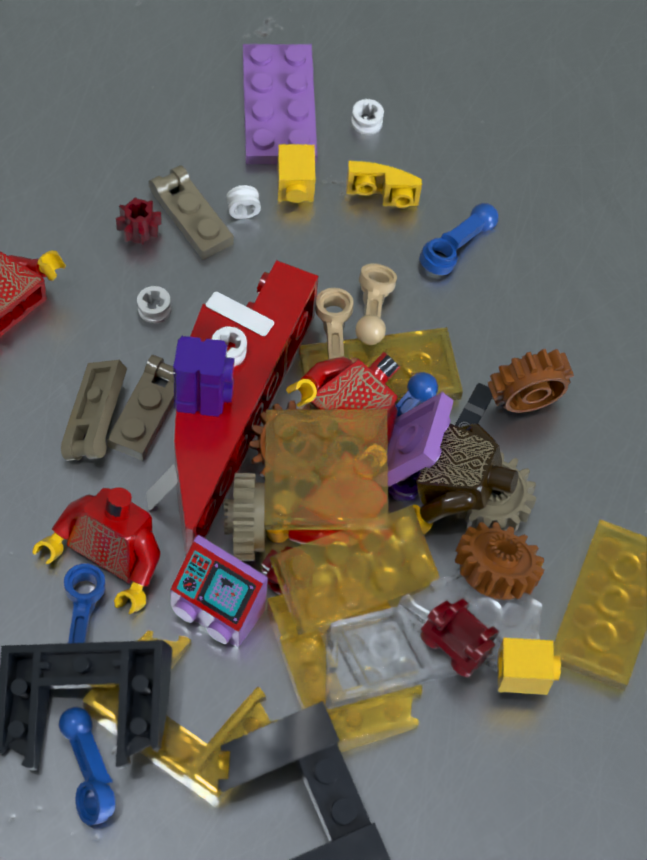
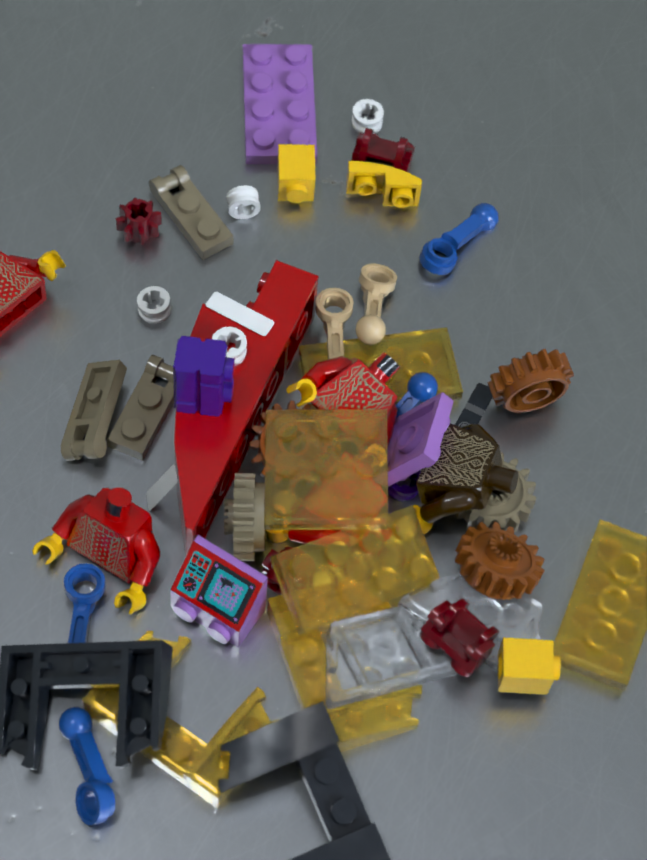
none -> dark red piece [351,128,415,172]

